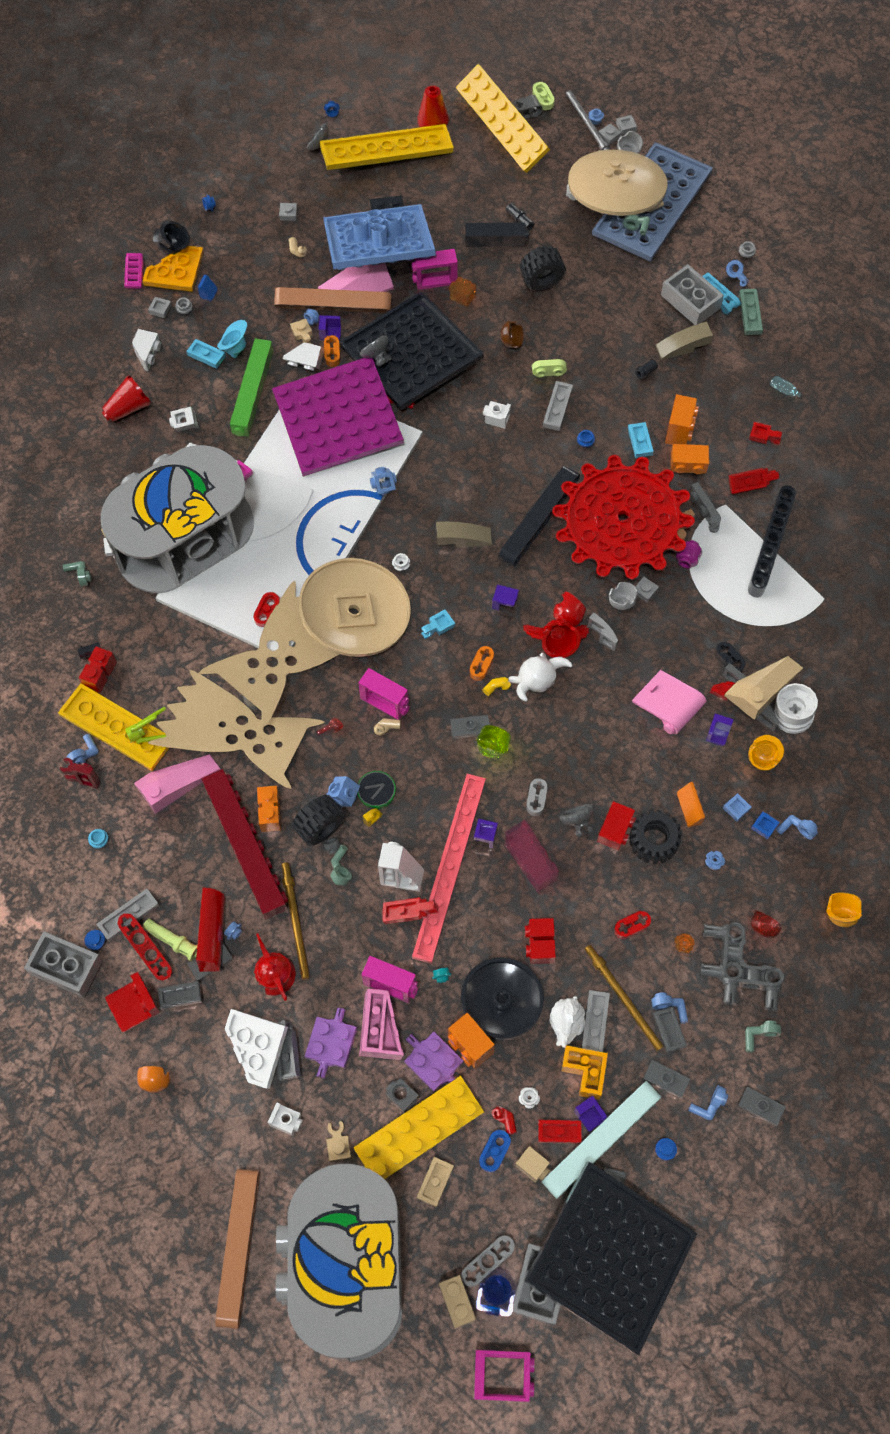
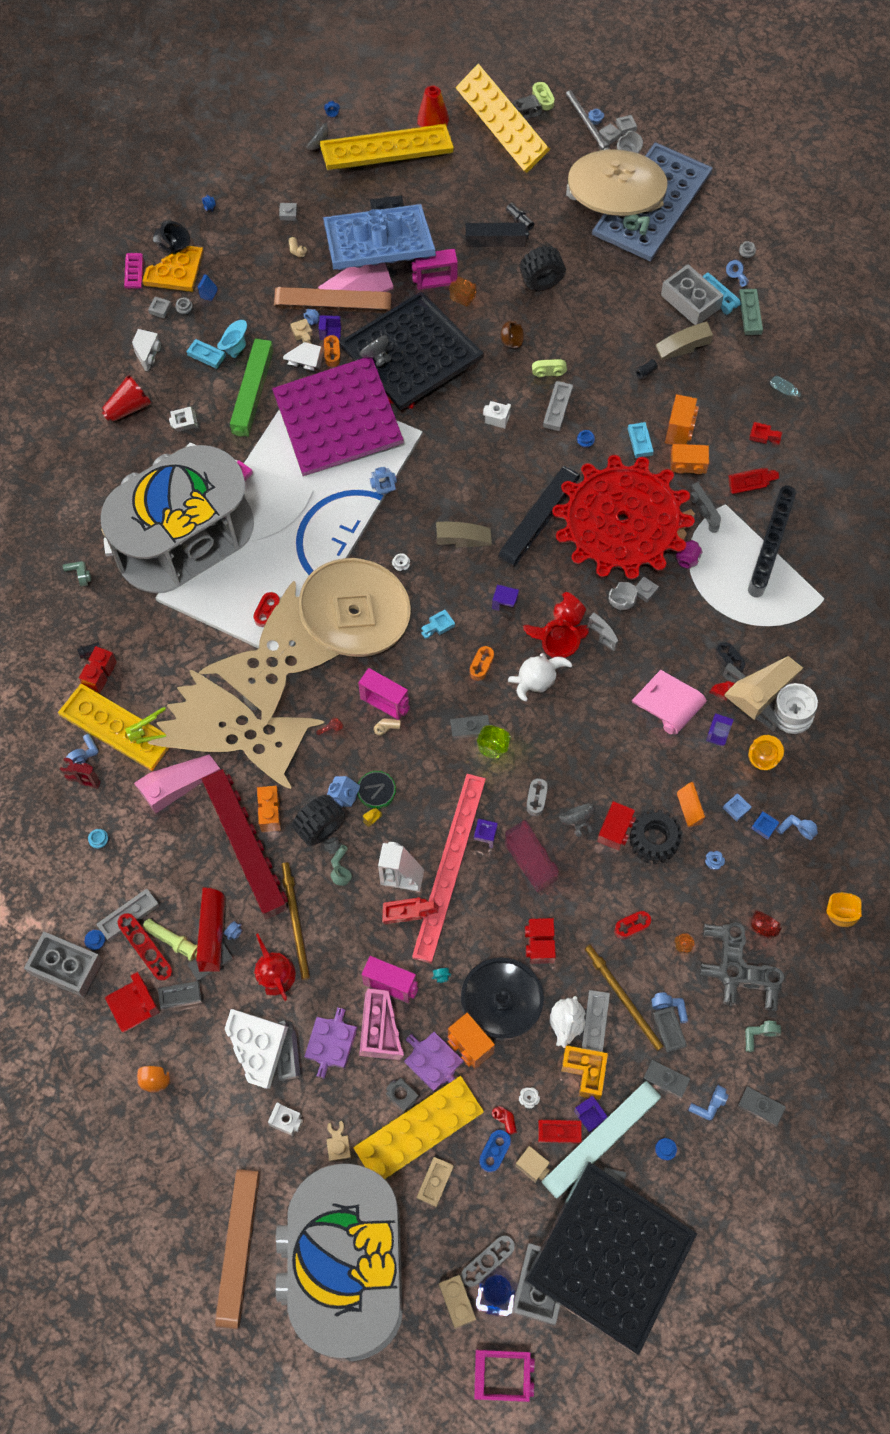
yellow arm [482,677,511,696] -> none

